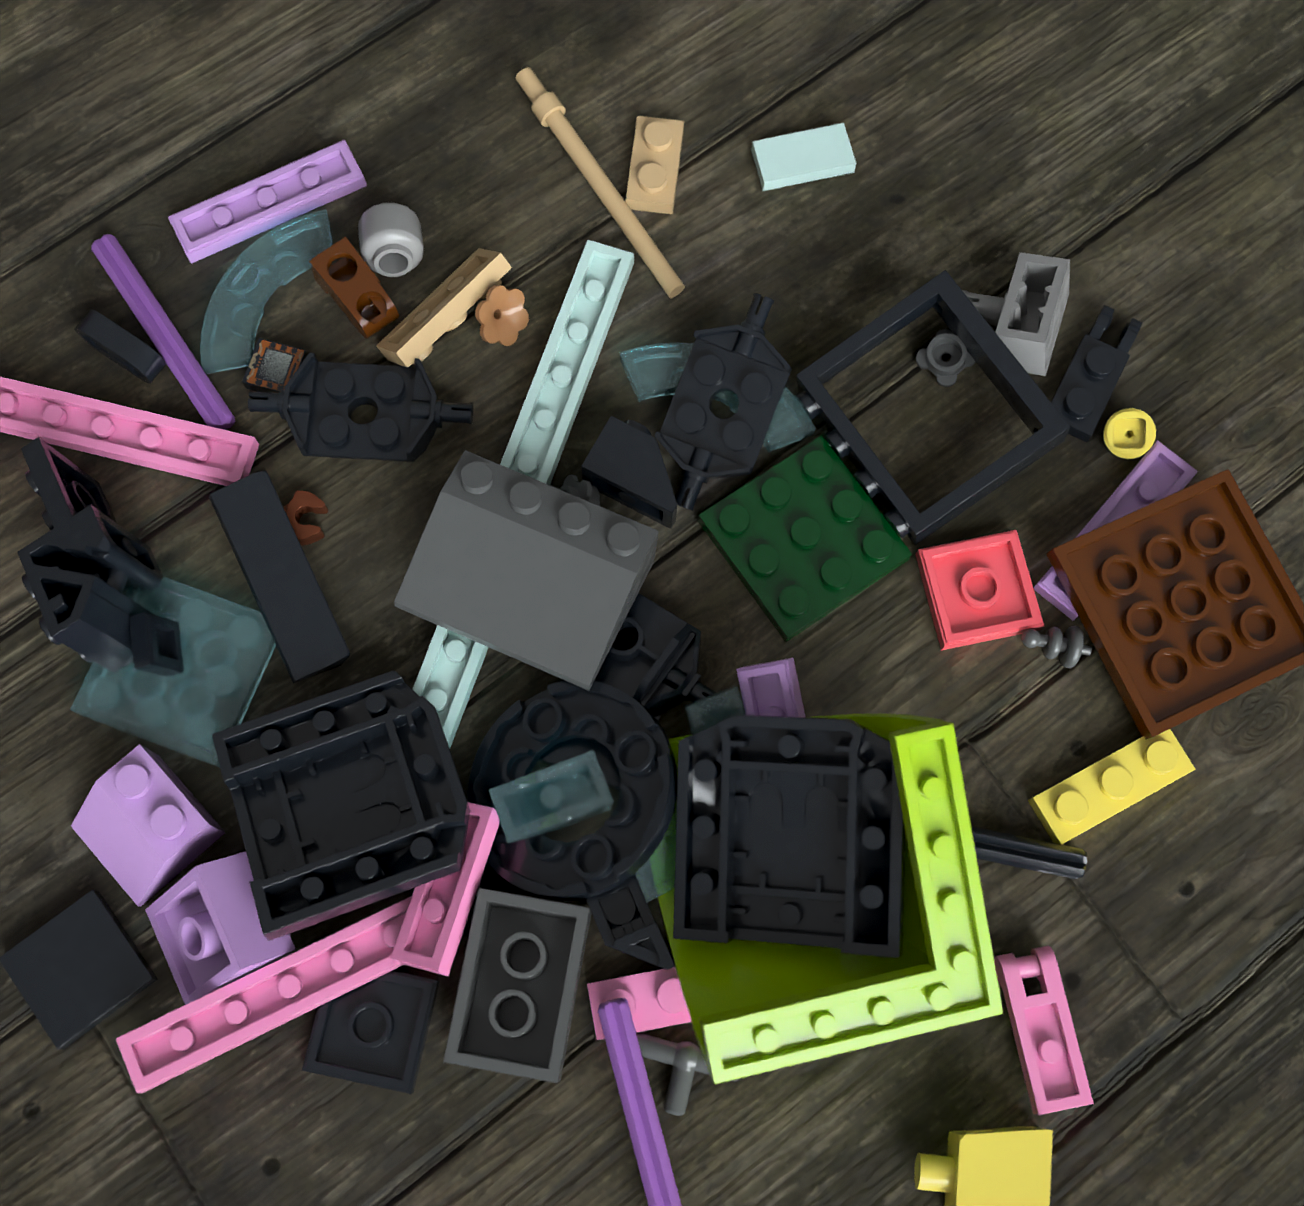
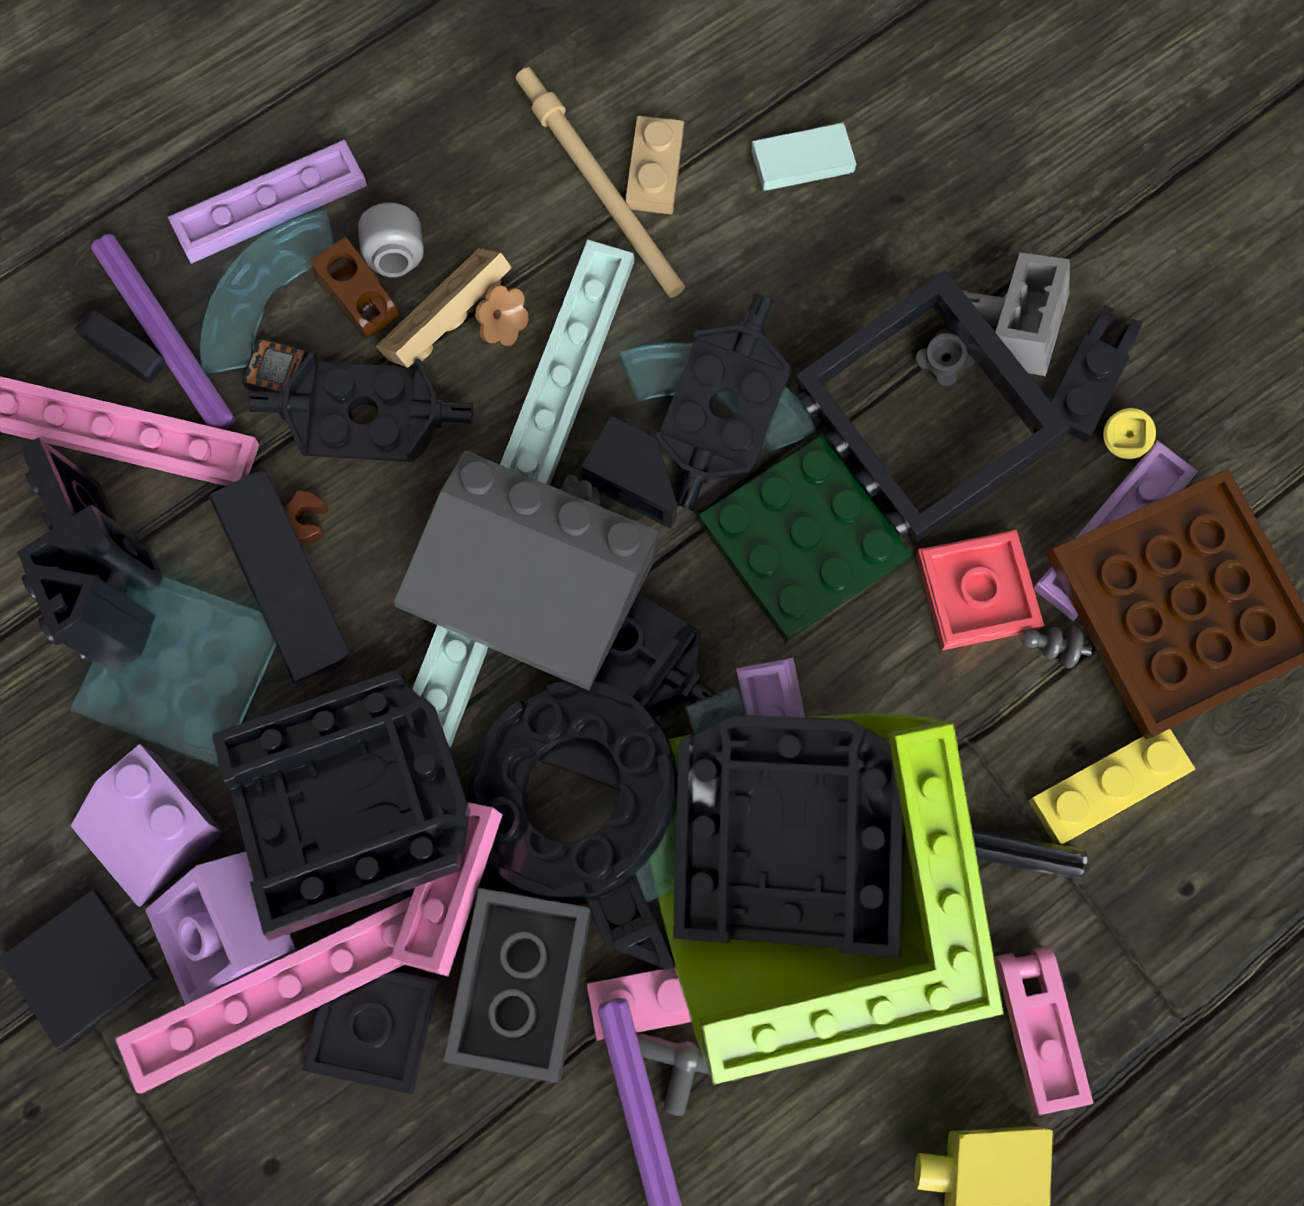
black tile [129,612,184,677] -> none
clear light blue slope [489,750,614,844] -> none

